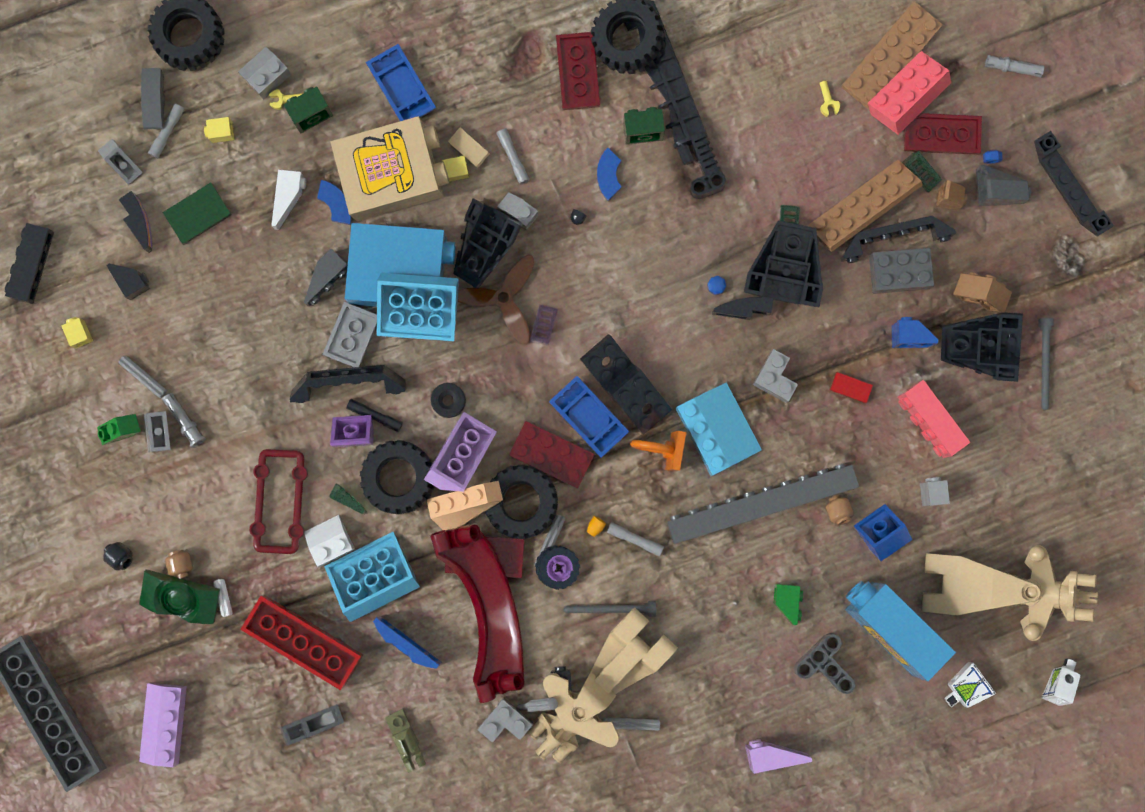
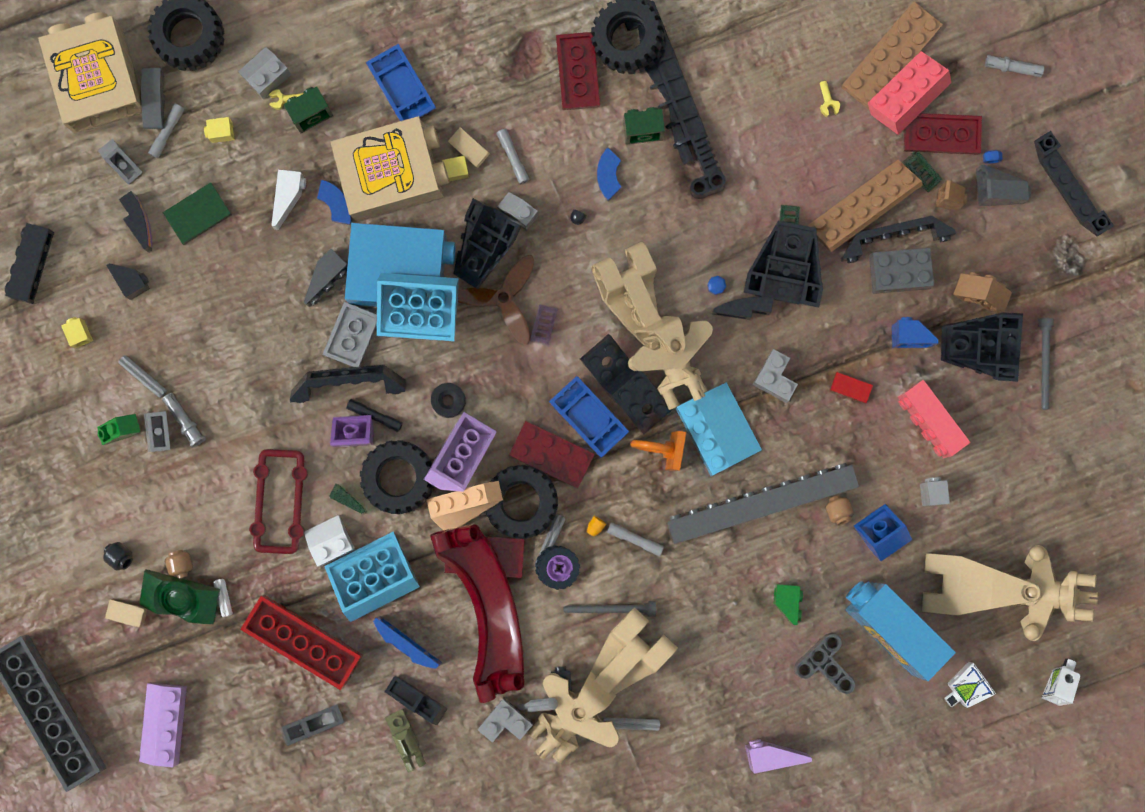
none -> tan brick [38,13,142,133]
none -> tan slope [105,599,148,628]
none -> black slope [385,676,447,725]
none -> tan piece [591,242,713,410]

